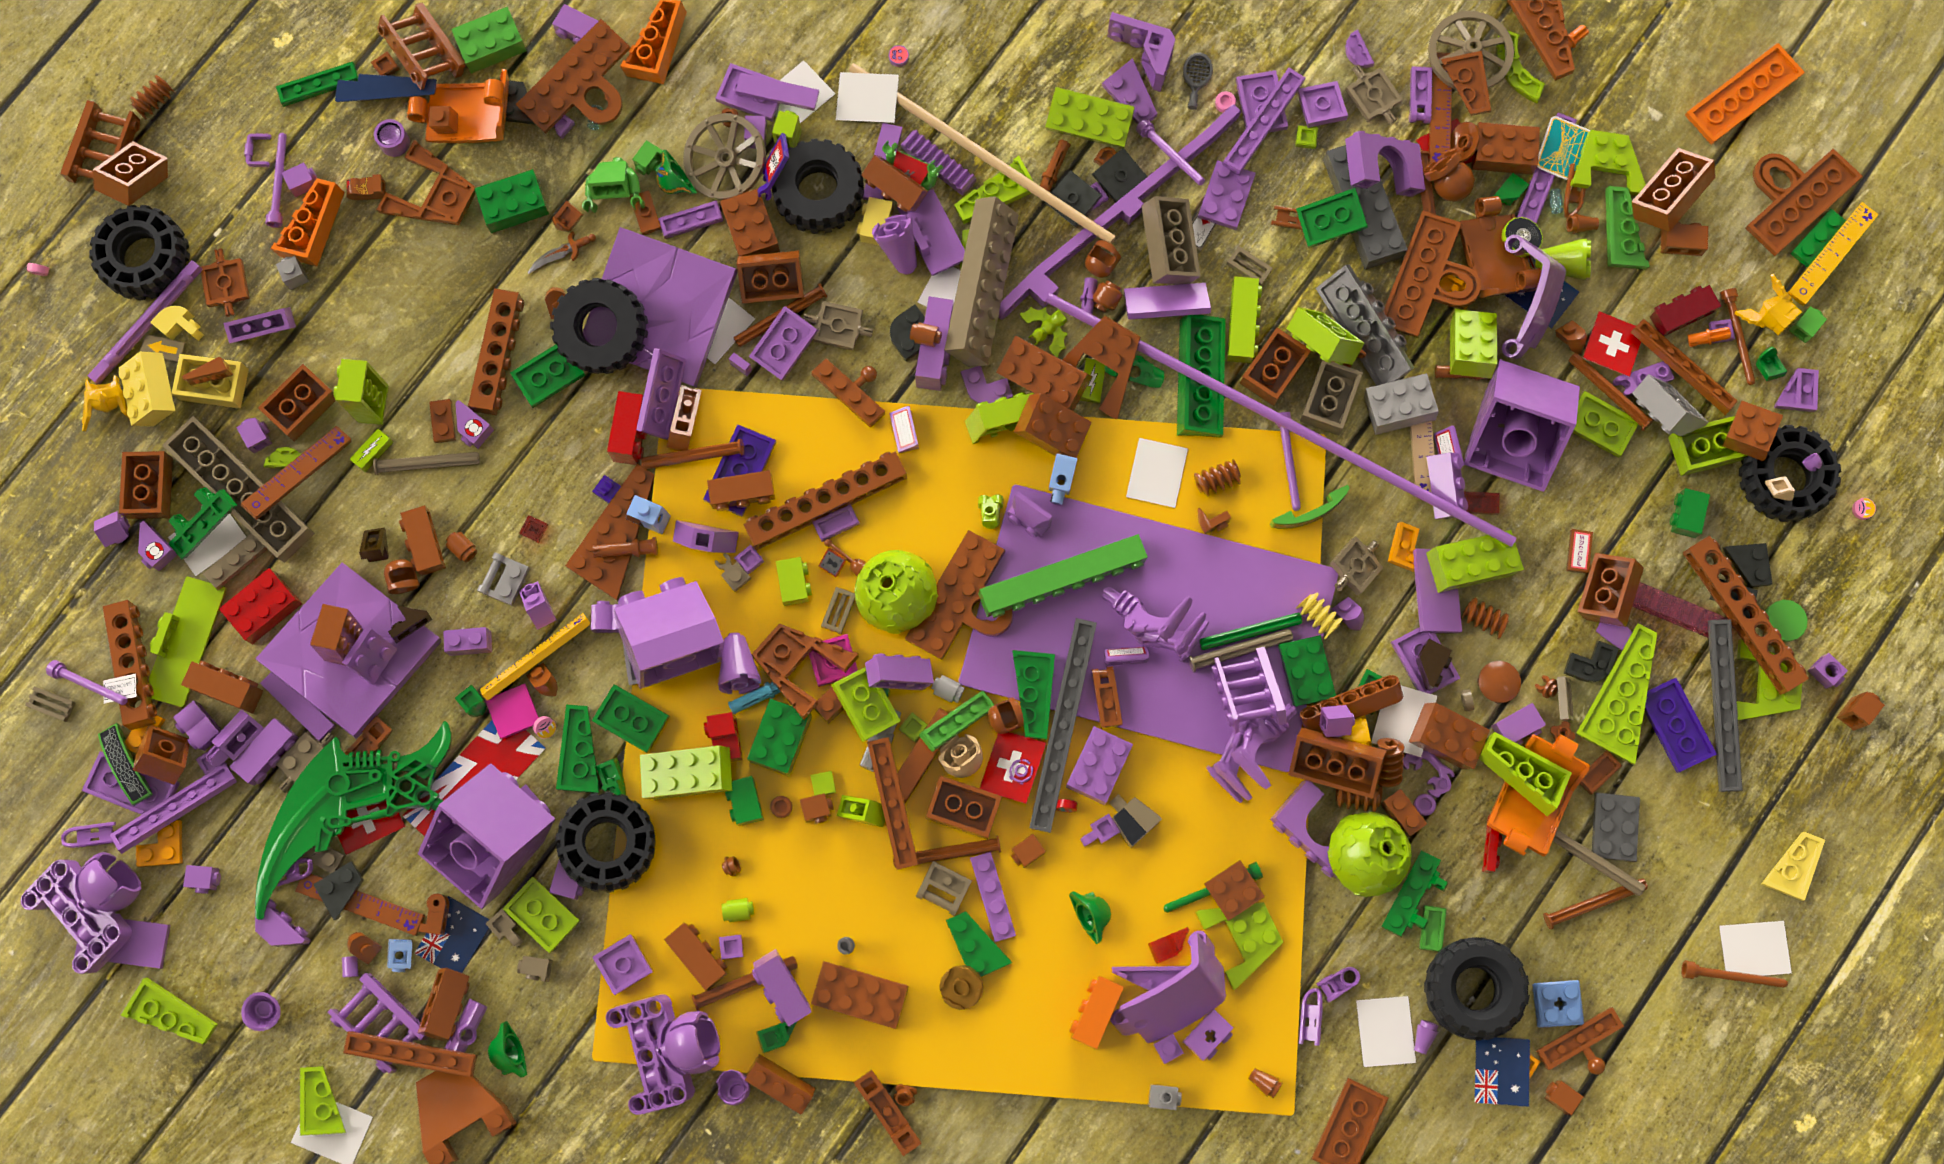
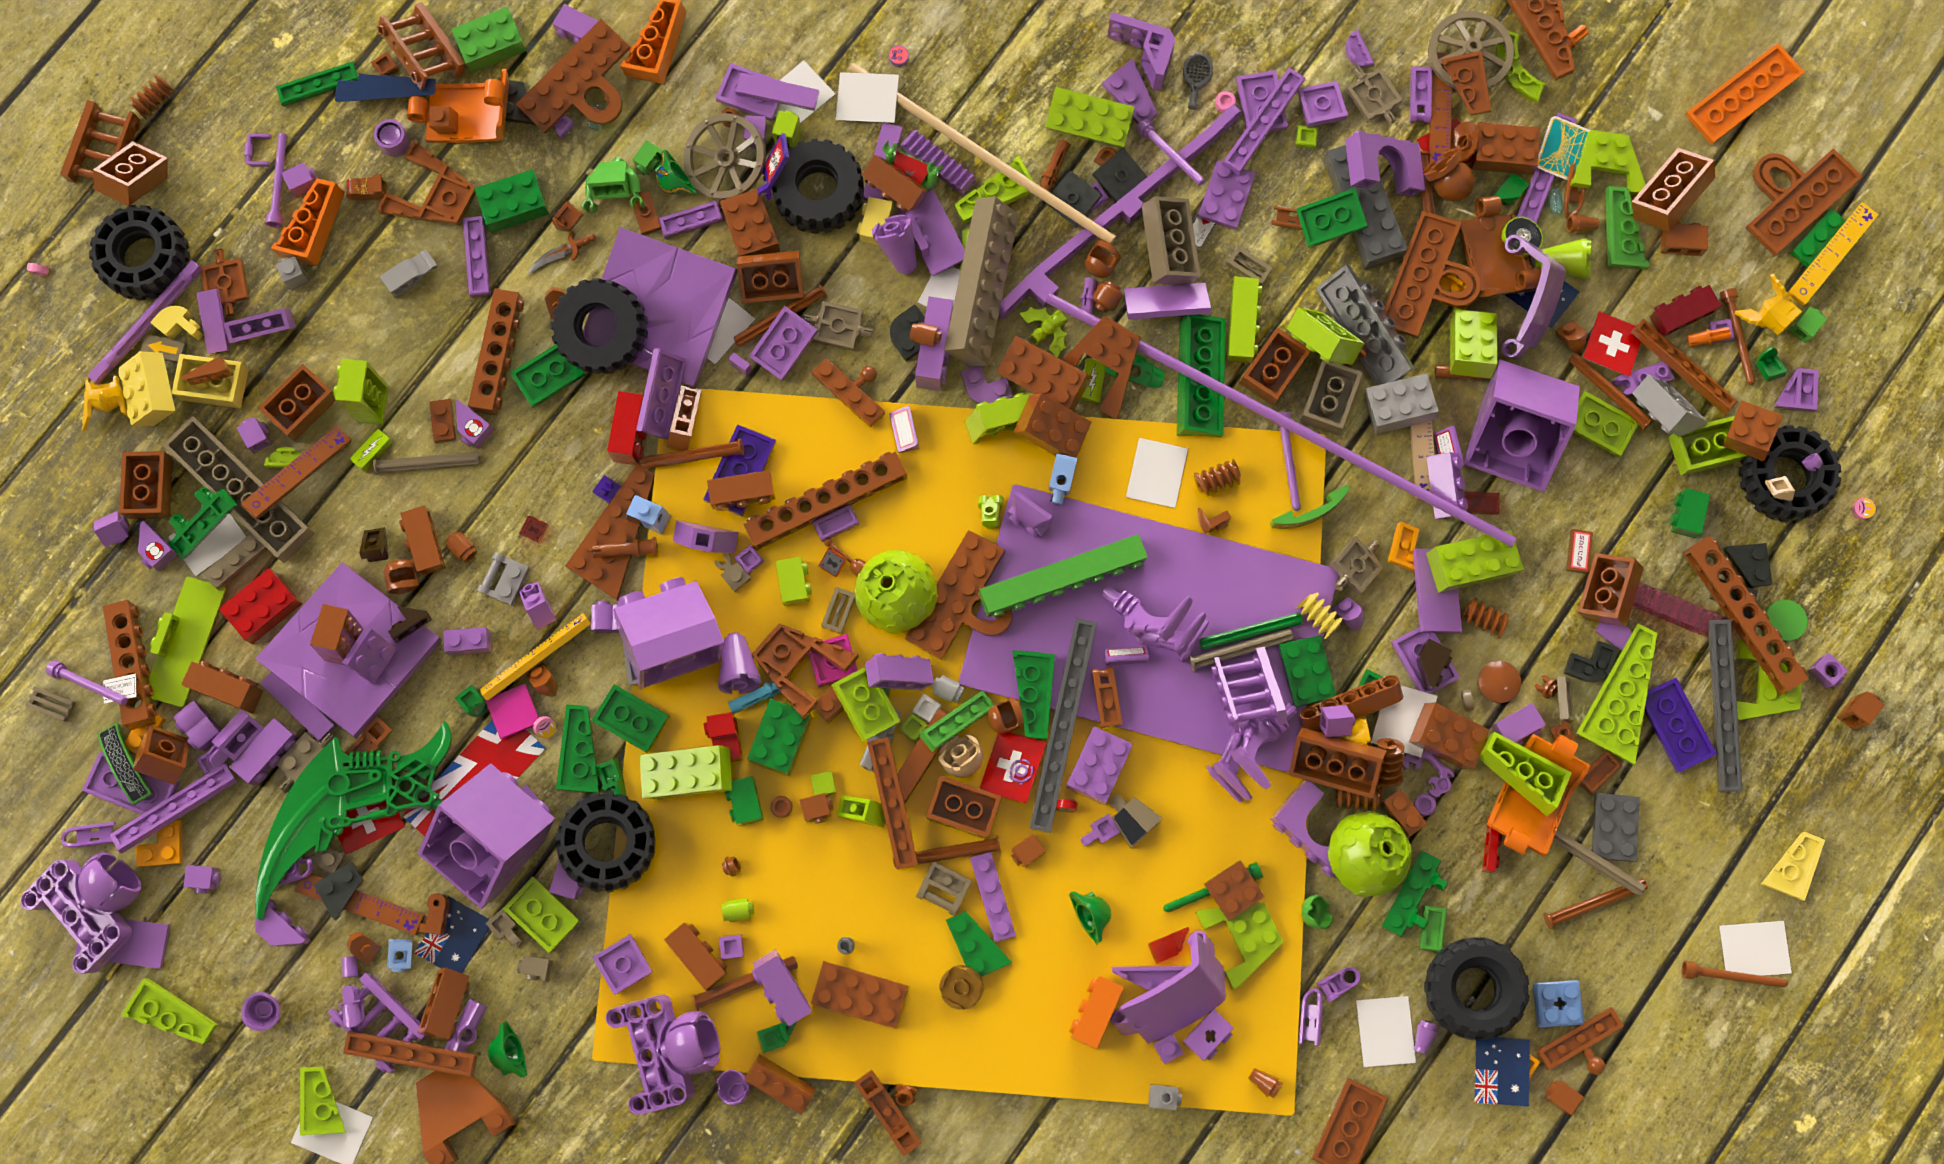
none -> medium lavender tile [196,289,230,354]
none -> medium lavender arm [338,986,366,1028]
none -> light grey piece [379,249,438,298]
none -> medium lavender tile [463,216,491,297]
none -> white tile [912,694,942,723]
none -> bright green hair [1302,895,1333,929]

